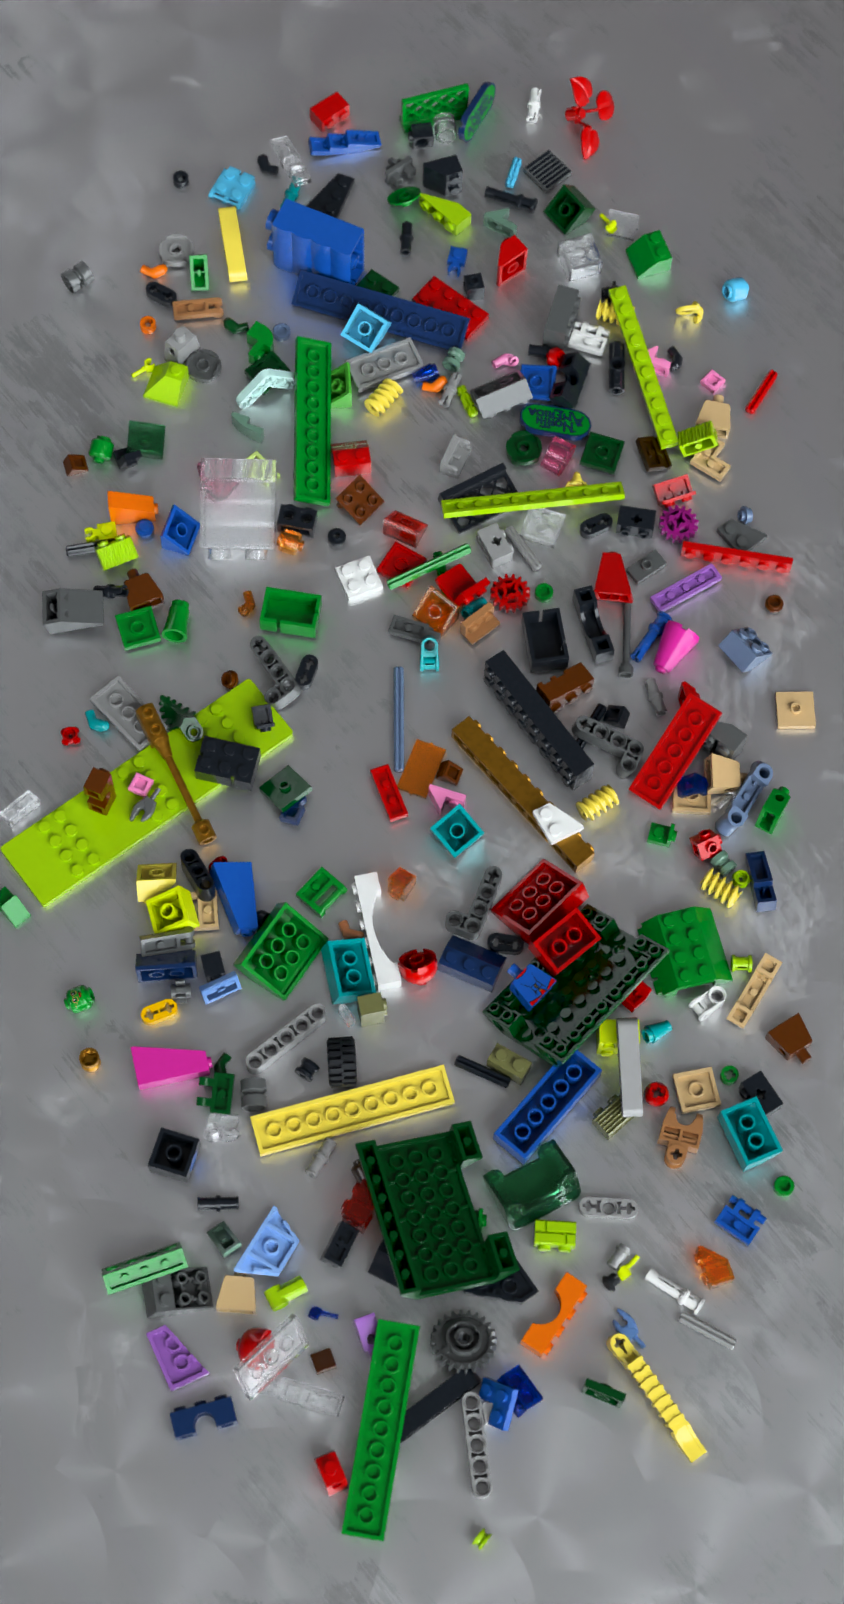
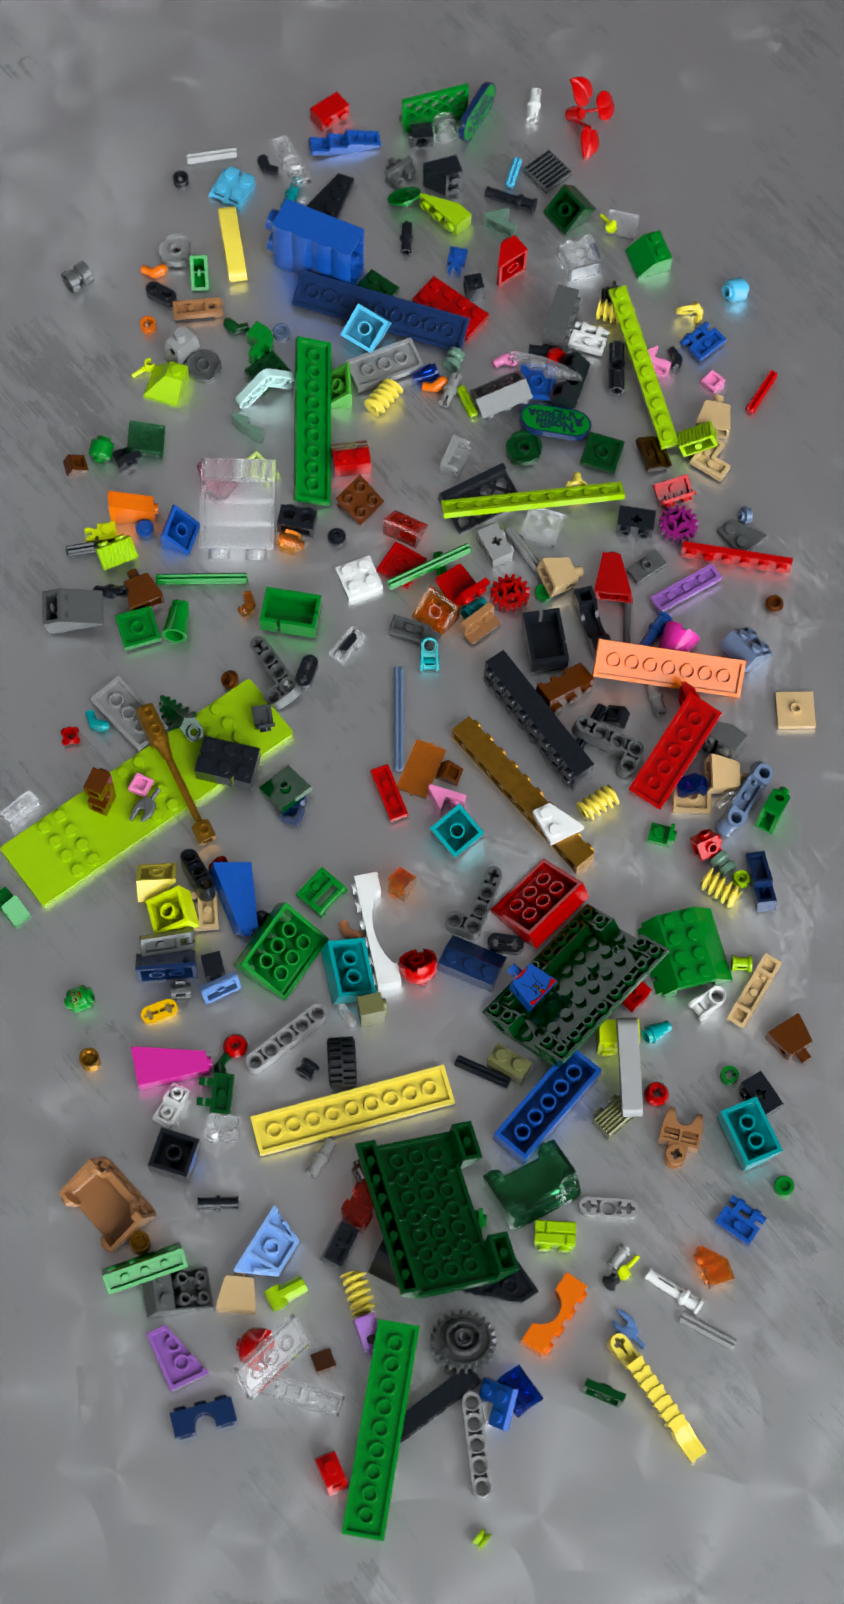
sand green slope [207,1221,242,1259] -> none
dark grey wheel [240,1077,267,1112] -> none
clear blue hand [308,1306,338,1321] -> none
red brick [527,908,601,977] -> none
clear pink piece [540,436,576,476] -> none
black beam [579,513,613,539] -> none
tan plate [672,1067,721,1114] -> none
none -> medium nougat windscreen [58,1157,157,1253]
none -> pearl gold wheel [129,1231,151,1255]
none -> white slope [153,1082,190,1129]
none -> axle [156,573,248,585]
none -> axle [186,147,237,164]
none -> red plate [223,1033,248,1058]
none -> clear slope [329,626,368,666]
none -> light yellow piece [340,1271,376,1317]
none -> clear slope [510,351,582,381]
none -> tan torso [536,557,583,597]
none -> plate [592,638,746,698]
none -> blue plate [680,321,726,362]

